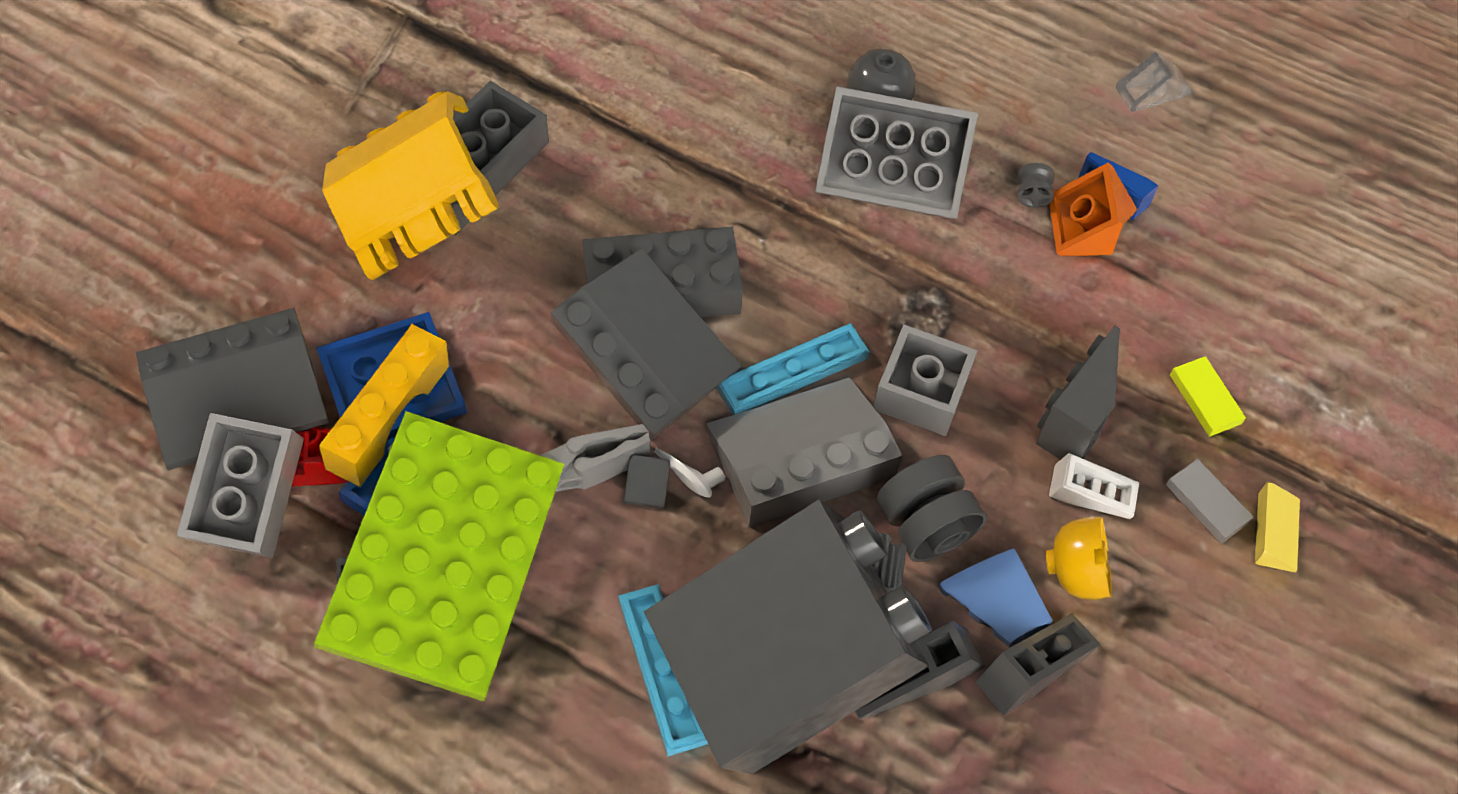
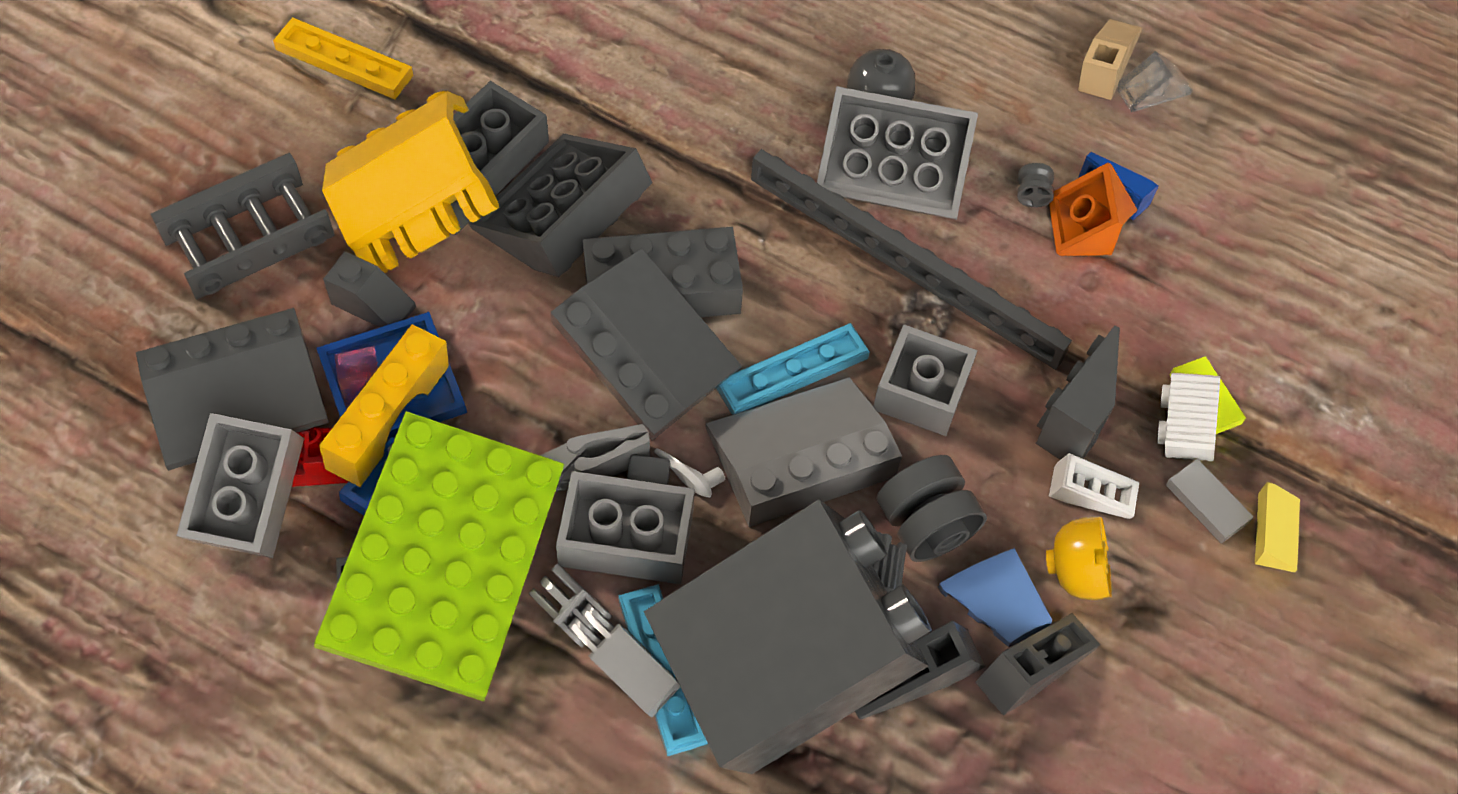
none -> dark grey fence [150,152,335,300]
none -> yellow plate [273,17,414,100]
none -> dark grey slope [323,251,416,327]
none -> clear pink bracket [335,346,379,410]
none -> dark grey slope [469,134,653,277]
none -> light grey arm [529,564,680,717]
none -> light grey brick [556,471,695,584]
none -> dark grey plate [751,149,1072,370]
none -> tan slope [1078,19,1142,100]
none -> white brick [1158,373,1220,462]

